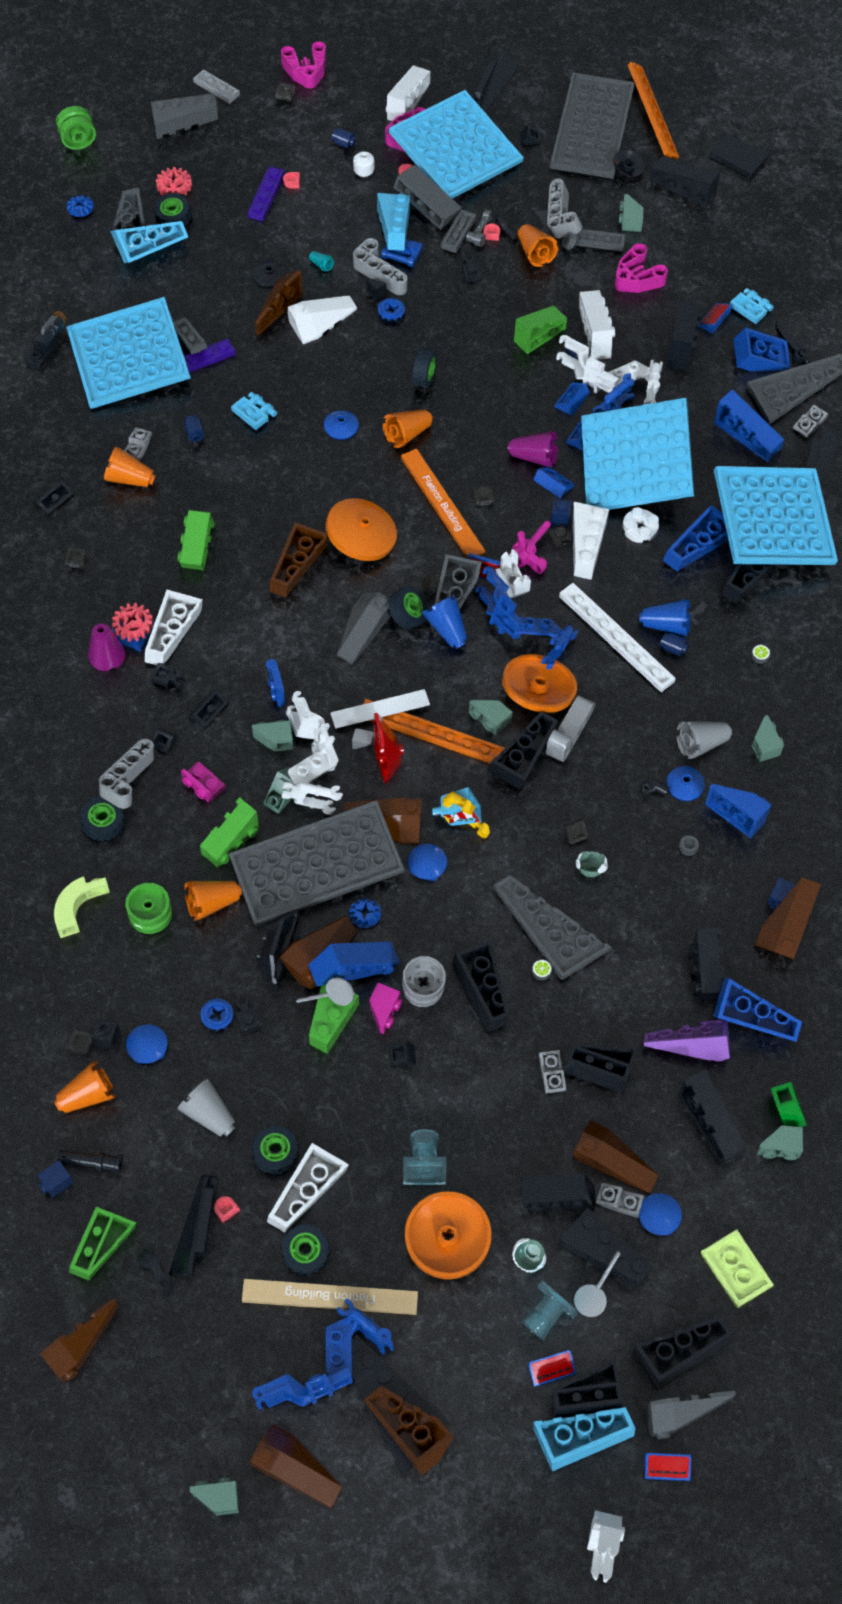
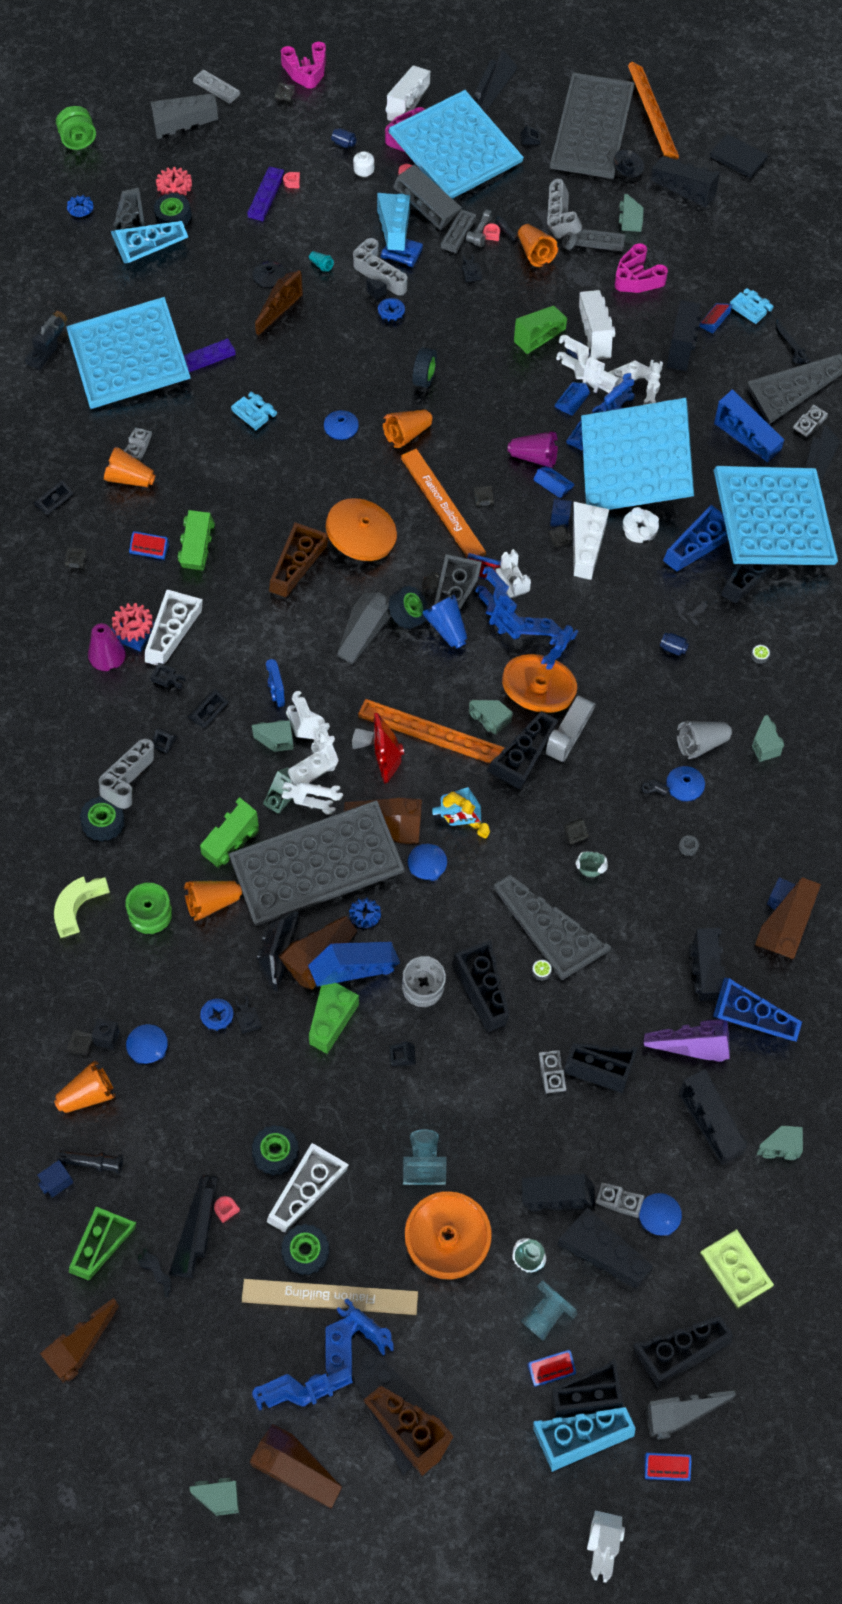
dark grey plate [173,317,207,354] -> none
light grey cone [177,1078,236,1137] -> none
dark pink bracket [181,761,226,803] -> none
dark blue brick [184,415,205,442] -> none
white wedge [288,296,357,344] -> none
light grey piece [296,977,354,1006] -> none
white sticker [330,689,430,729] -> none
dark pink slope [370,983,402,1034] -> none
dark pink piece [510,520,551,574] -> none
white plate [559,583,676,692] -> none
reddish brown wedge [573,1121,658,1195] -> none
light grey piece [574,1251,620,1317] -> none
blue cone [639,599,691,636] -> none
blue slope [705,784,771,838] -> none
blue slope [733,327,791,371] -> none
green slope [771,1082,807,1127] -> none
none -> red slope [129,531,169,560]

